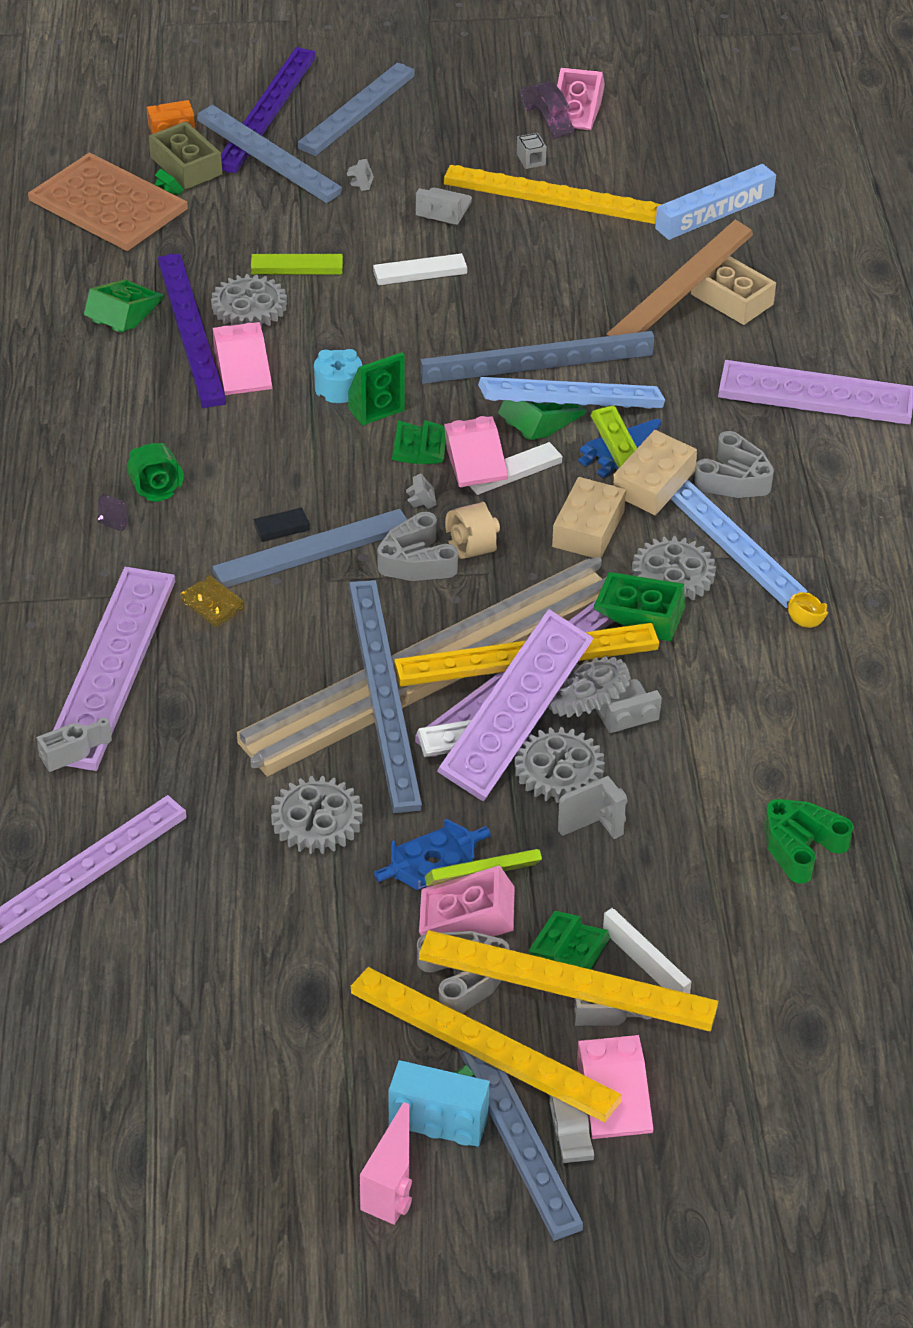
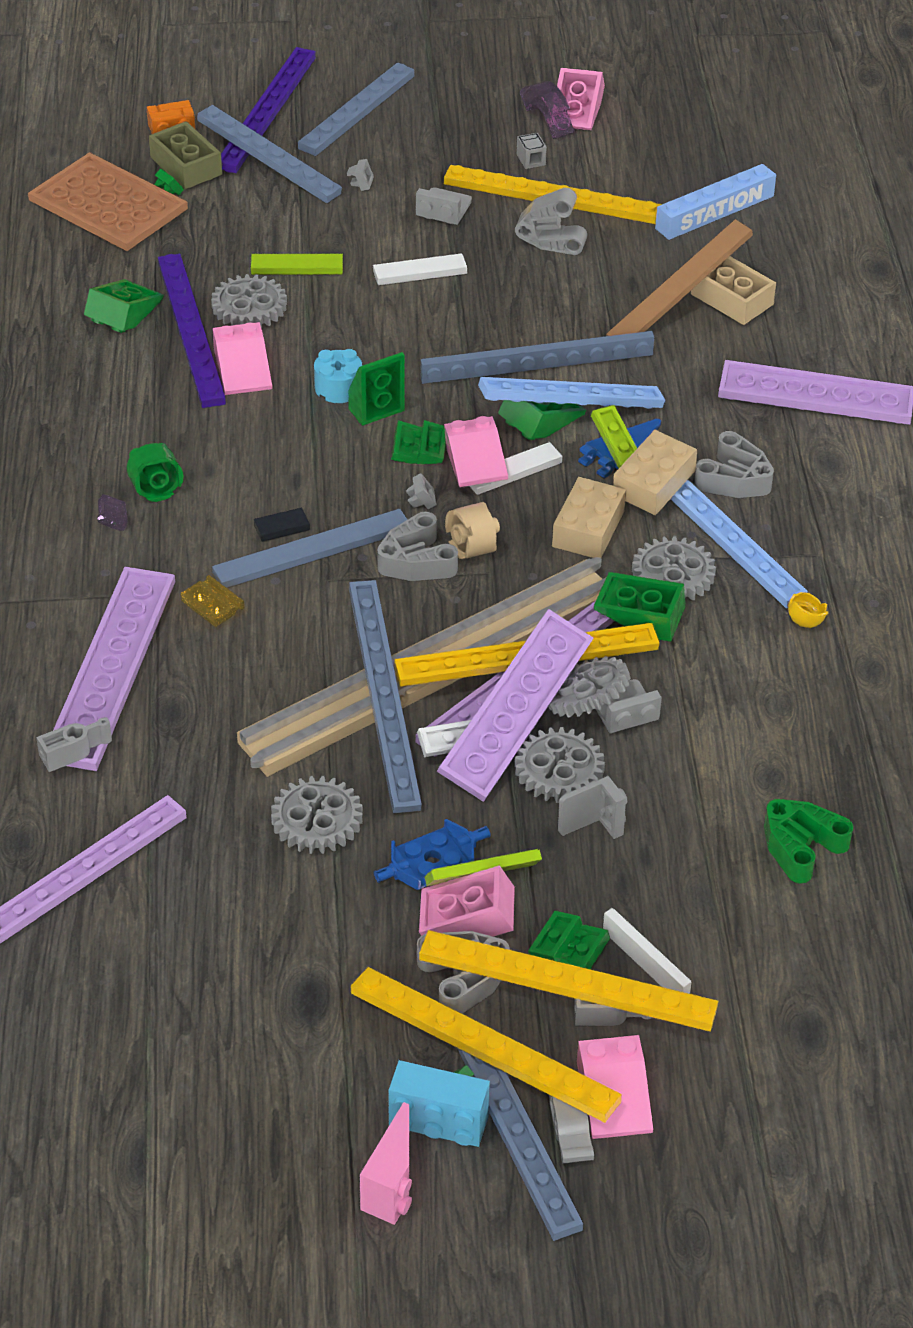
none -> light grey connector [515,188,587,255]

